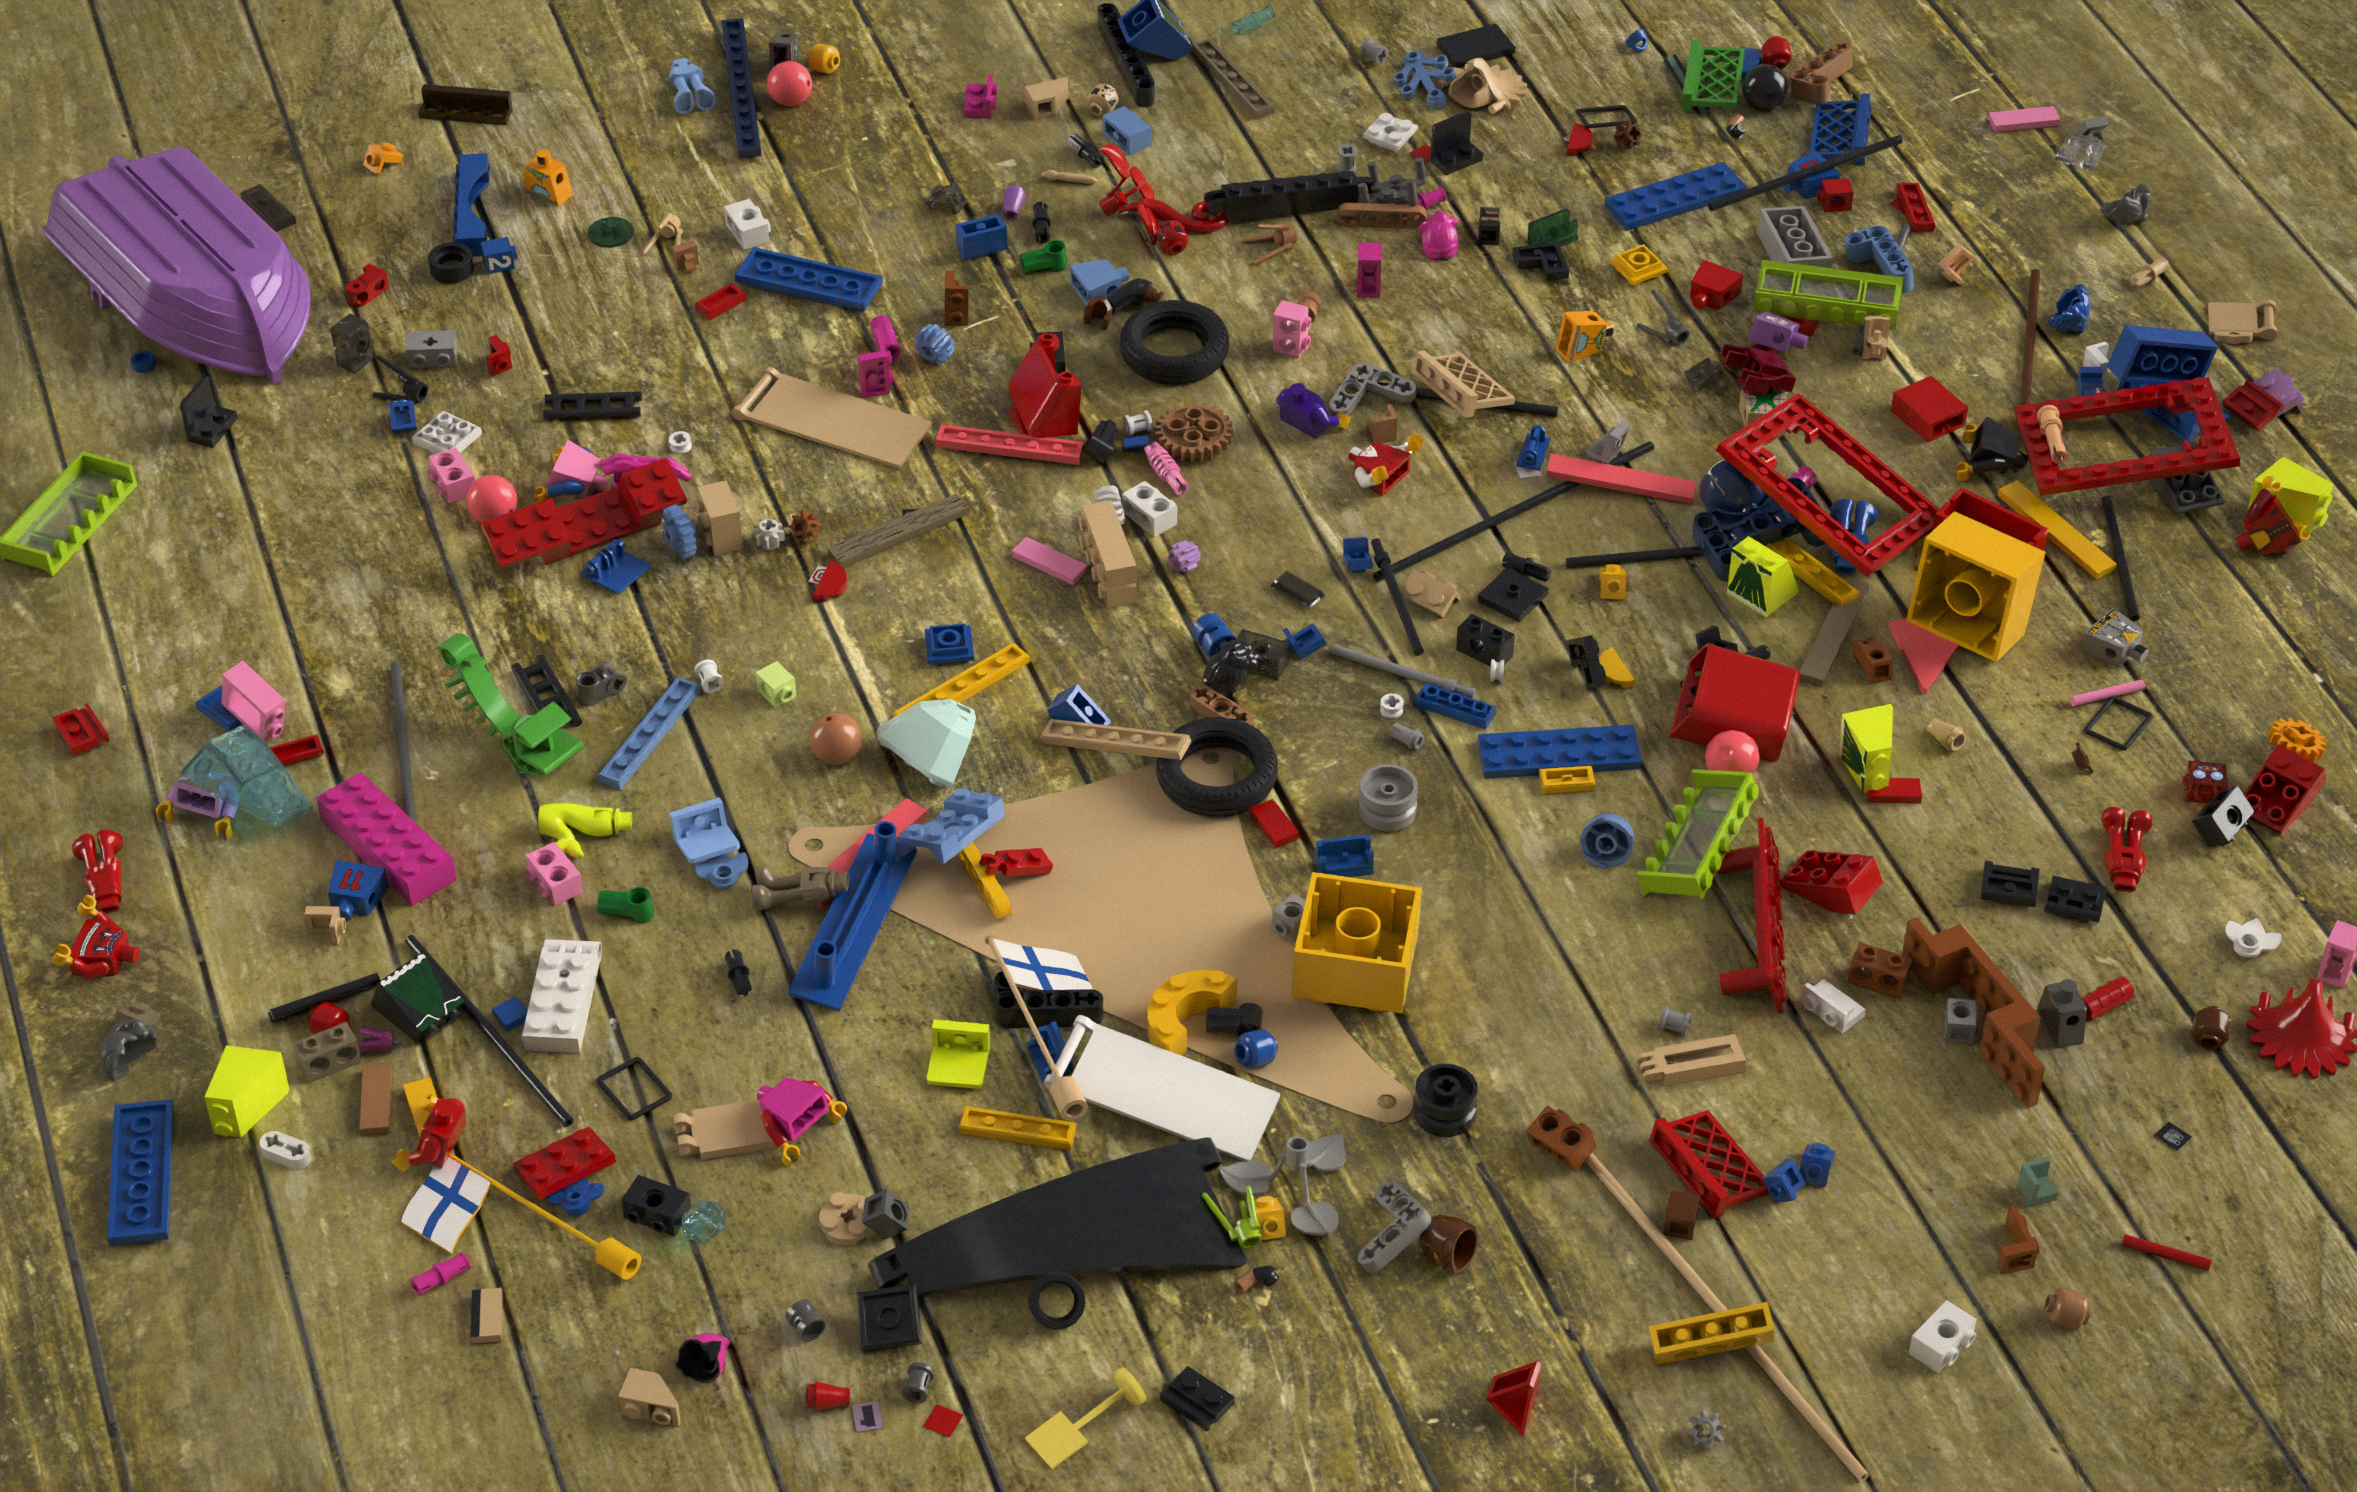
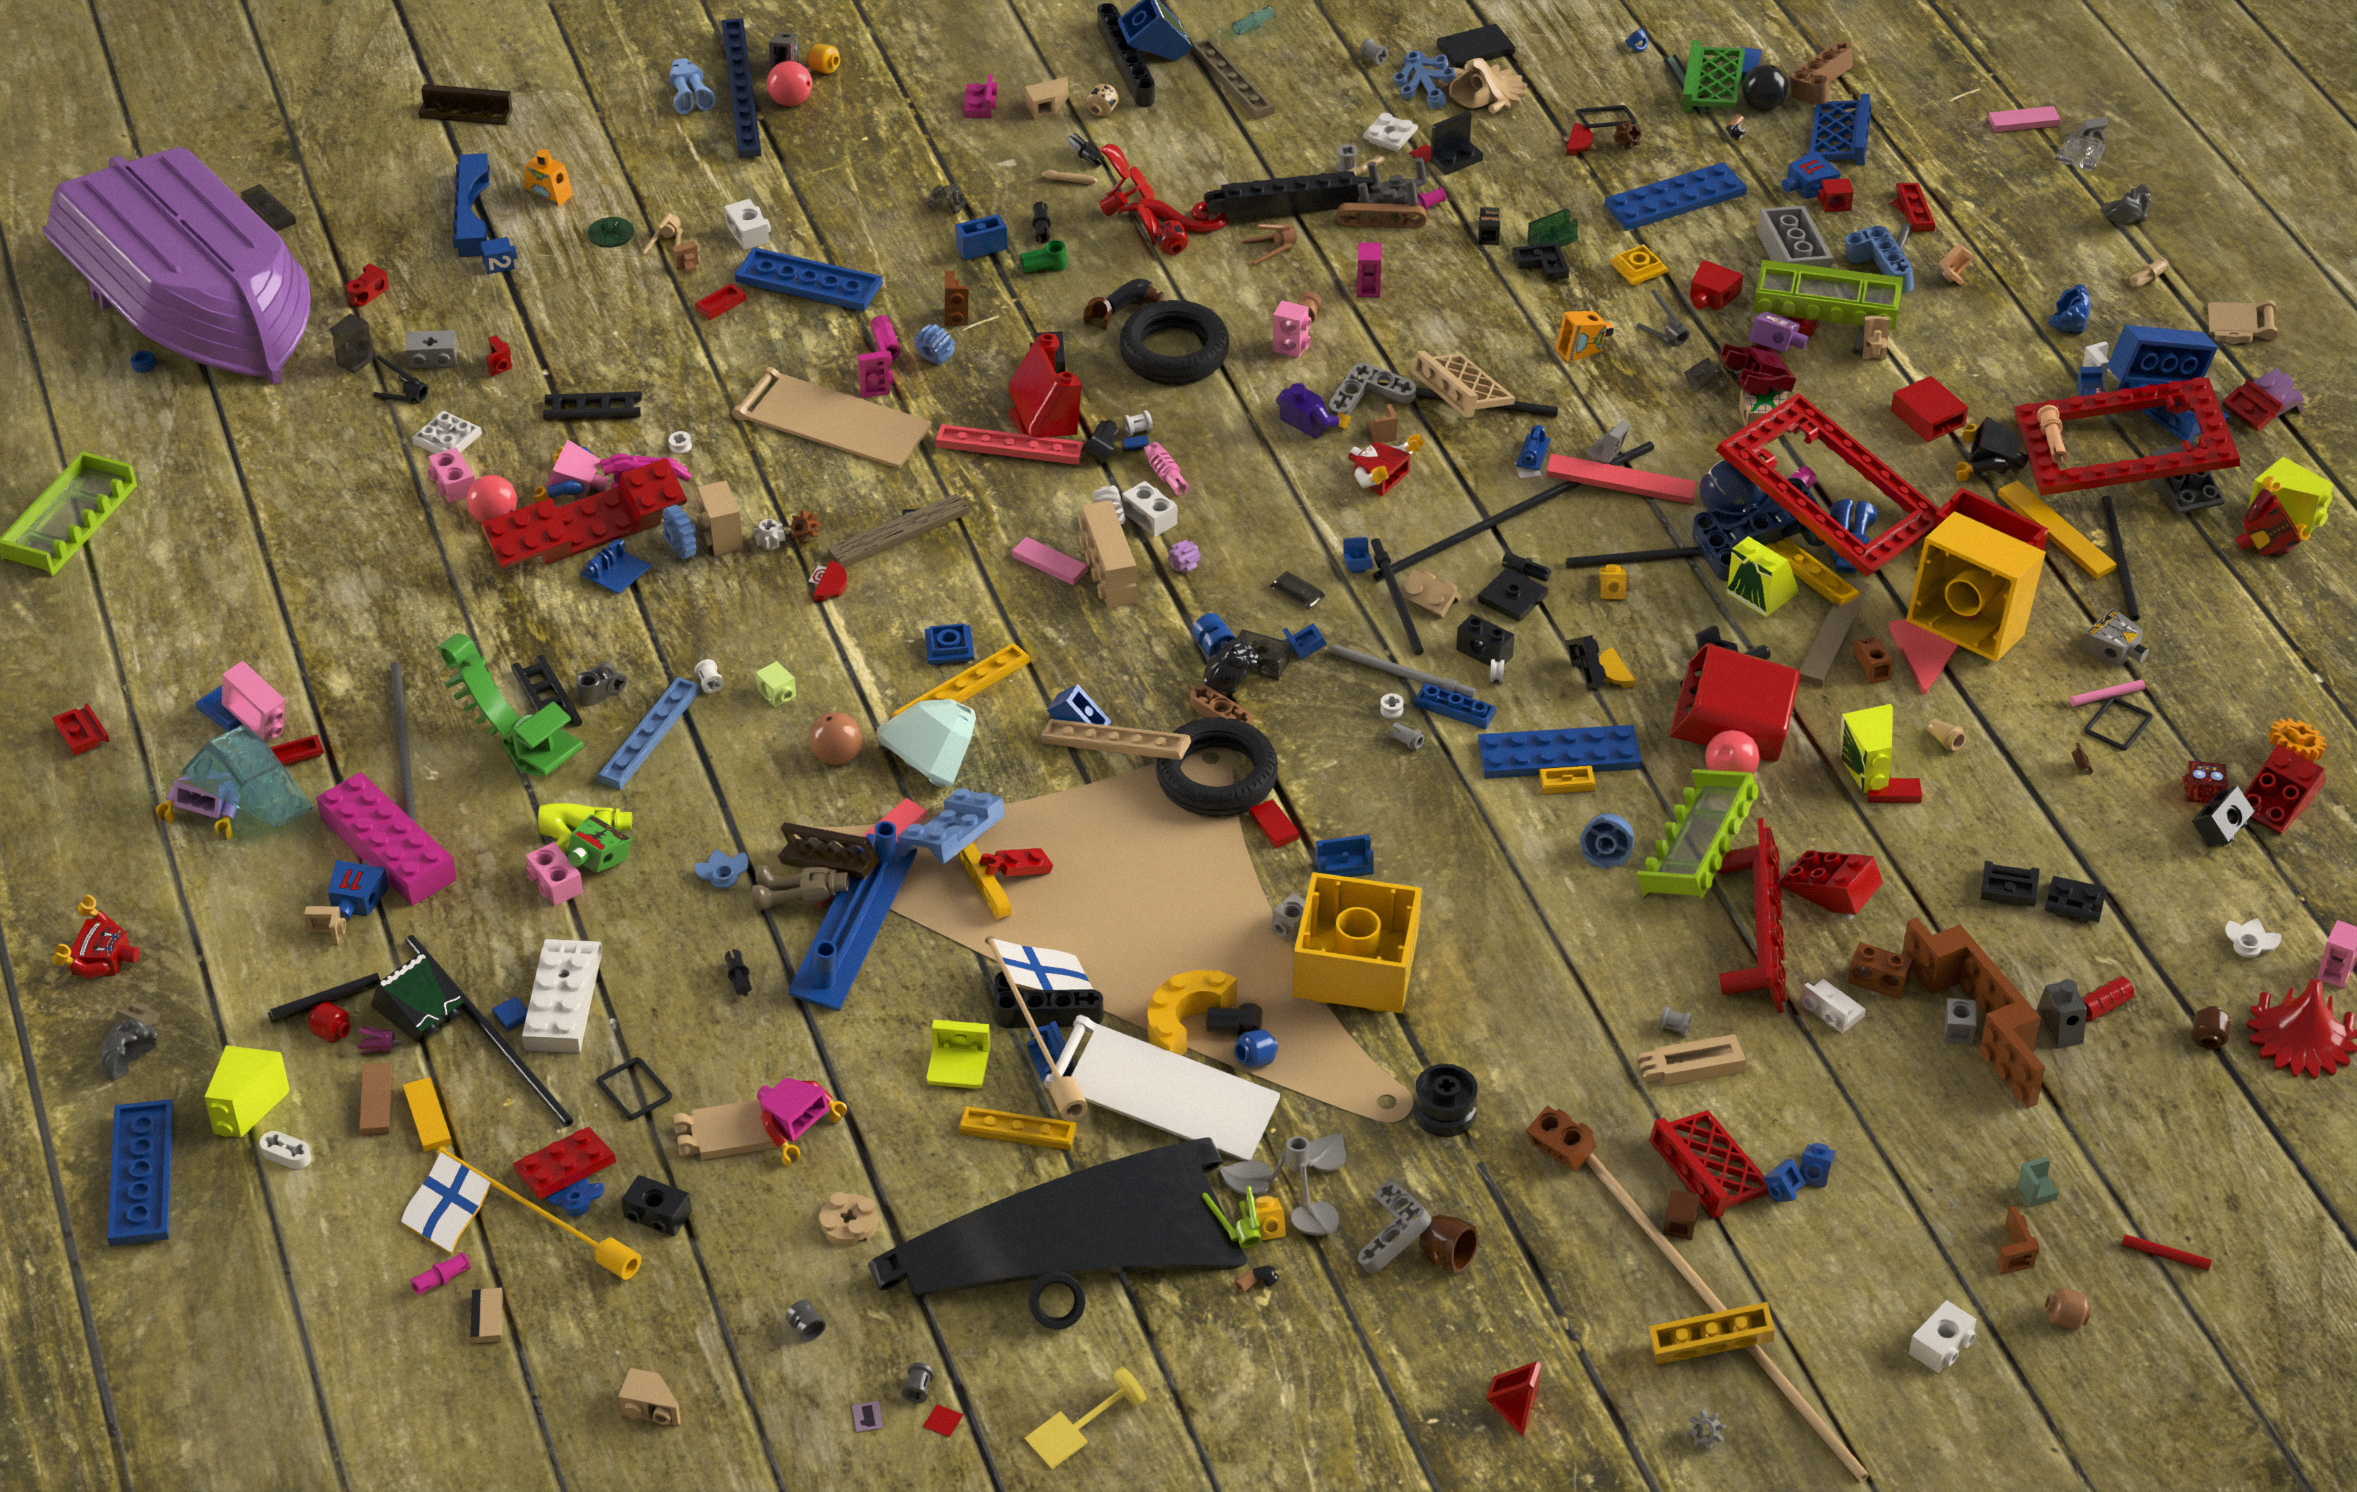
red piece [72,830,124,914] -> none
black bracket [180,376,238,448] -> none
dark tan brick [294,1022,362,1083] -> none
light orange bracket [363,143,404,174] -> none
blue bracket [388,399,417,434] -> none
red torso [391,1094,466,1172] -> none
black tyre [428,242,474,283] -> none
green piece [597,887,654,923] -> none
light blue bracket [669,798,740,863] -> none
black hat [675,1332,730,1384] -> none
clear light blue head [682,1200,726,1244] -> none
red cone [806,1381,850,1411] -> none
black plate [857,1284,922,1352] -> none
dark grey brick [862,1189,910,1239] -> none
medium lavender cone [1003,185,1026,220] -> none
medium blue torso [1070,259,1129,306] -> none
medium blue brick [1102,106,1152,155] -> none
medium nougat gear [1154,402,1233,462] -> none
black plate [1160,1366,1235,1431] -> none
light grey wheel [1359,764,1418,832] -> none
dark pink hair [1419,210,1459,259] -> none
black piece [1708,135,1903,212] -> none
red head [1762,36,1792,70] -> none
reddish brown piece [2020,269,2040,405] -> none
red piece [2101,807,2153,892] -> none
black sticker [2154,1122,2192,1151] -> none
none -> bright green torso [567,814,632,872]
none -> dark brown fence [778,822,879,880]
none -> tan piece [1348,156,1385,177]

